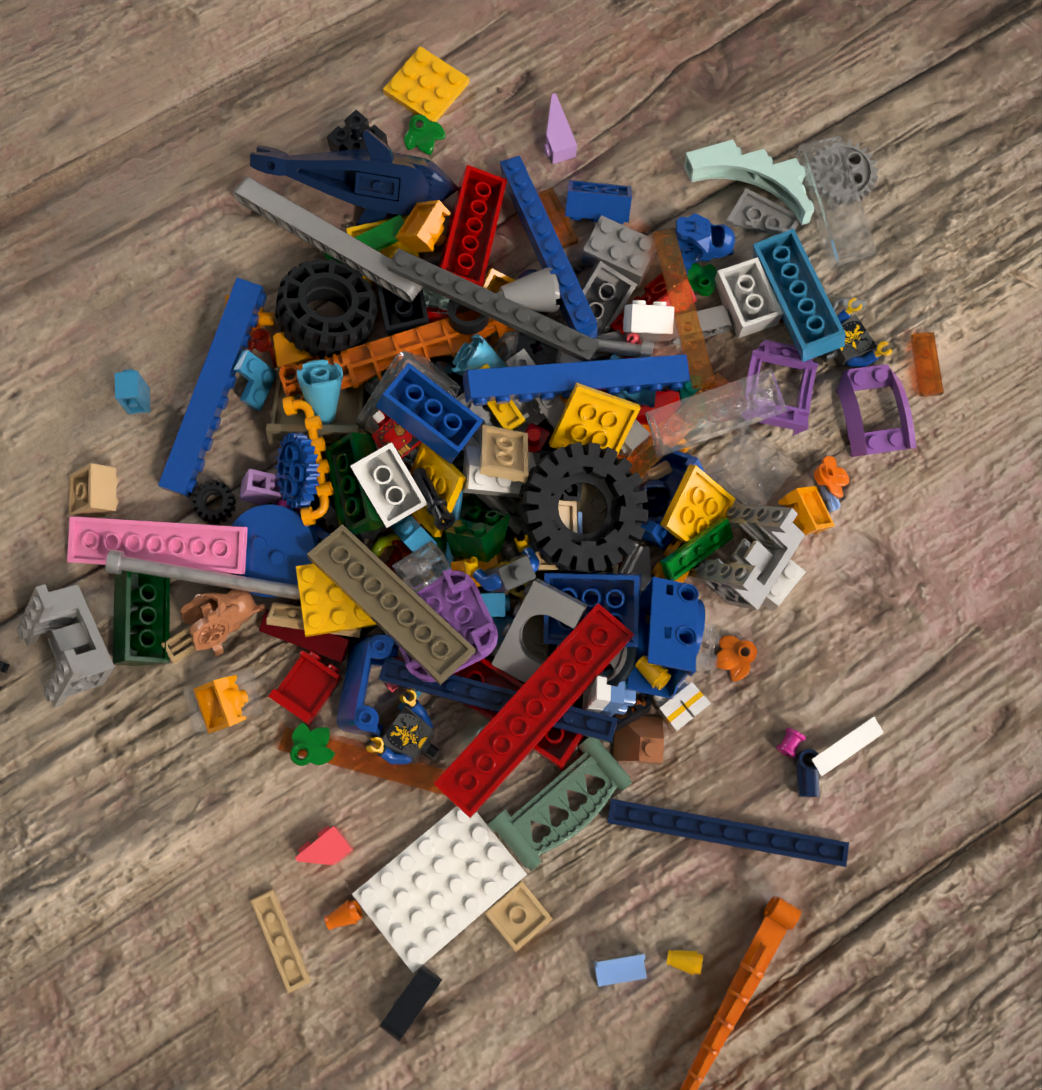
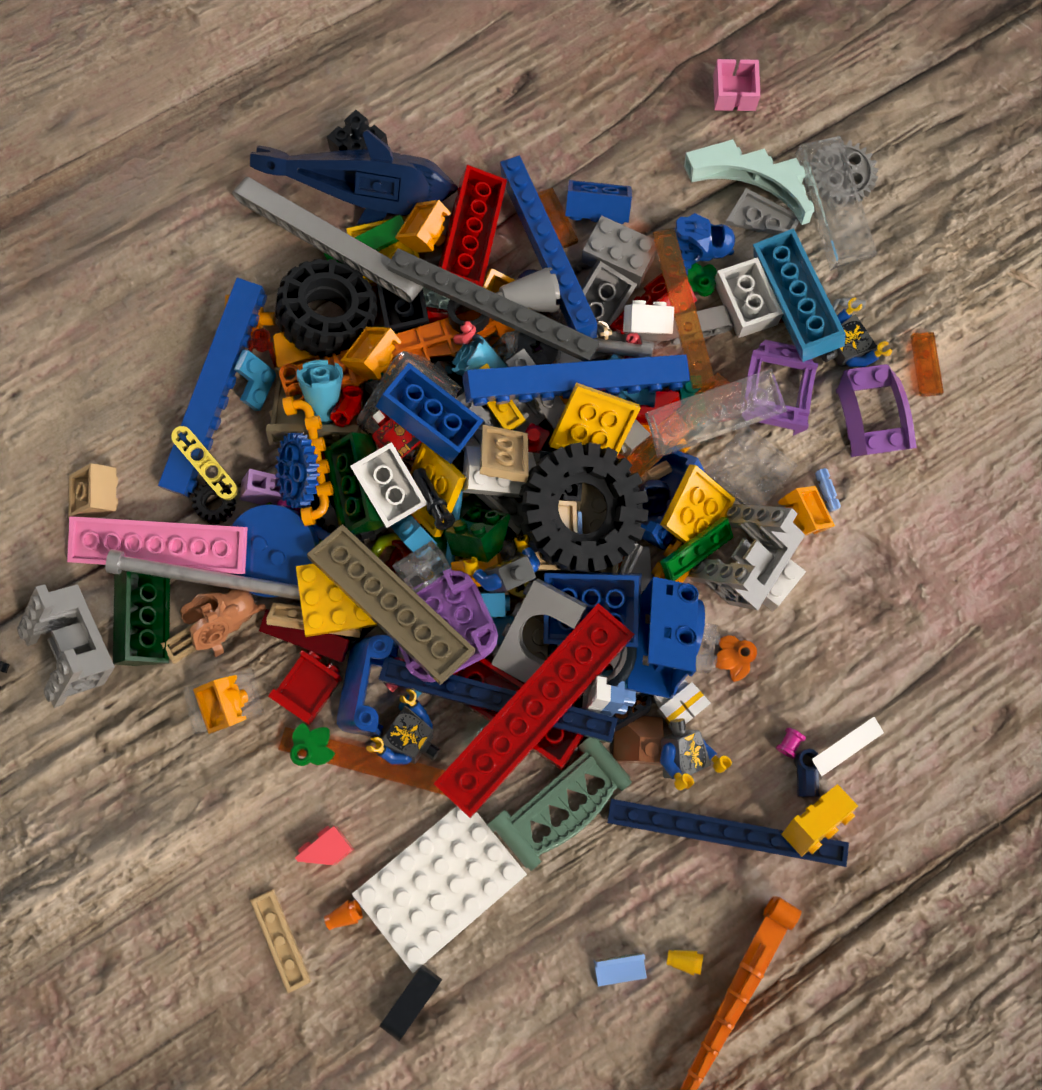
dark azure brick [115,369,151,414] -> none
yellow plate [383,46,470,122] -> none
green plate [404,114,446,155] -> none
tan tile [484,880,553,952] -> none
lavender slope [543,93,577,164] -> none
yellow cone [635,656,671,690] -> none
orange plate [814,456,849,498] -> none
none -> light yellow beam [171,426,238,500]
none -> red piece [330,385,363,427]
none -> light orange brick [340,327,401,380]
none -> coral arm [453,321,476,345]
none -> tan axle [596,319,612,340]
none -> torso [660,718,732,790]
none -> bright pink piece [713,59,760,111]
none -> yellow wedge [781,784,858,857]

